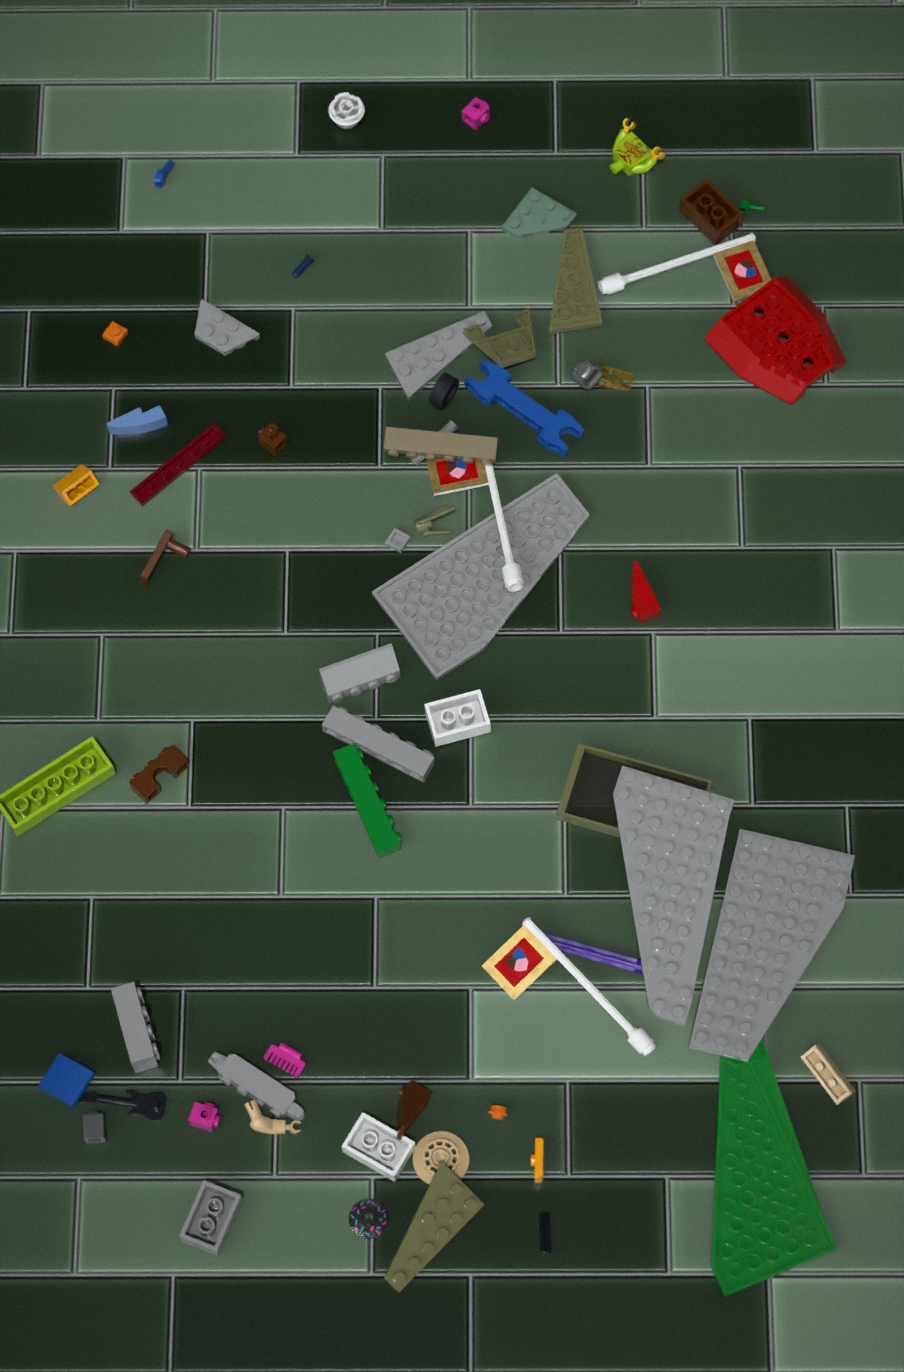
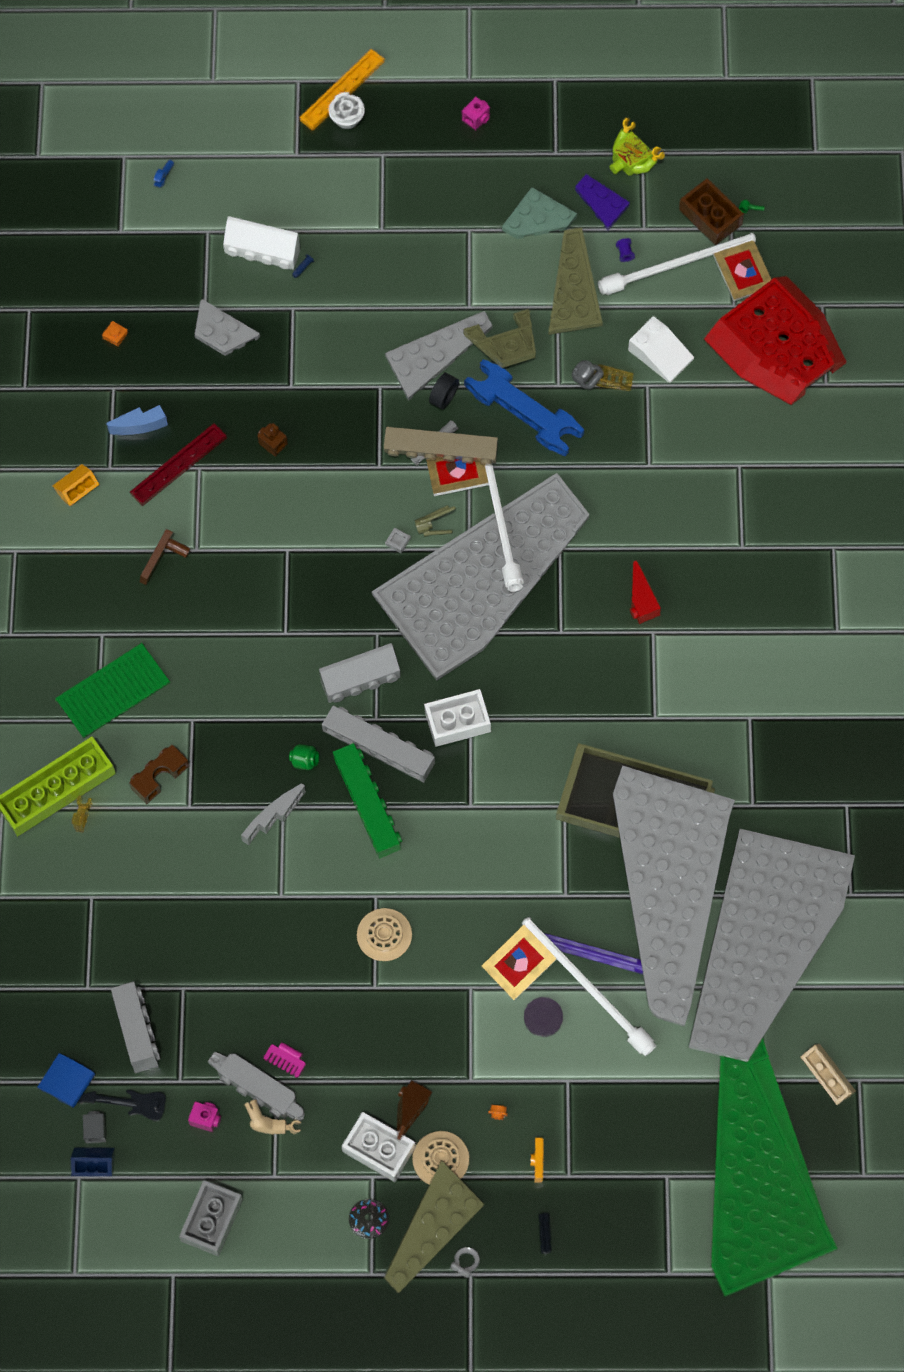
none -> green window [55,643,170,739]
none -> dark blue brick [71,1147,114,1177]
none -> clear yellow plate [72,796,92,833]
none -> white slope [223,216,300,270]
none -> light grey slope [241,784,306,845]
none -> green head [289,744,319,770]
none -> light orange tile [300,49,385,130]
none -> tan wheel [357,908,412,961]
none -> light grey piece [451,1248,479,1278]
none -> clear purple tile [524,997,563,1037]
none -> dark purple wing [575,174,630,231]
none -> dark purple bush [615,238,635,262]
none -> white slope [628,316,694,383]

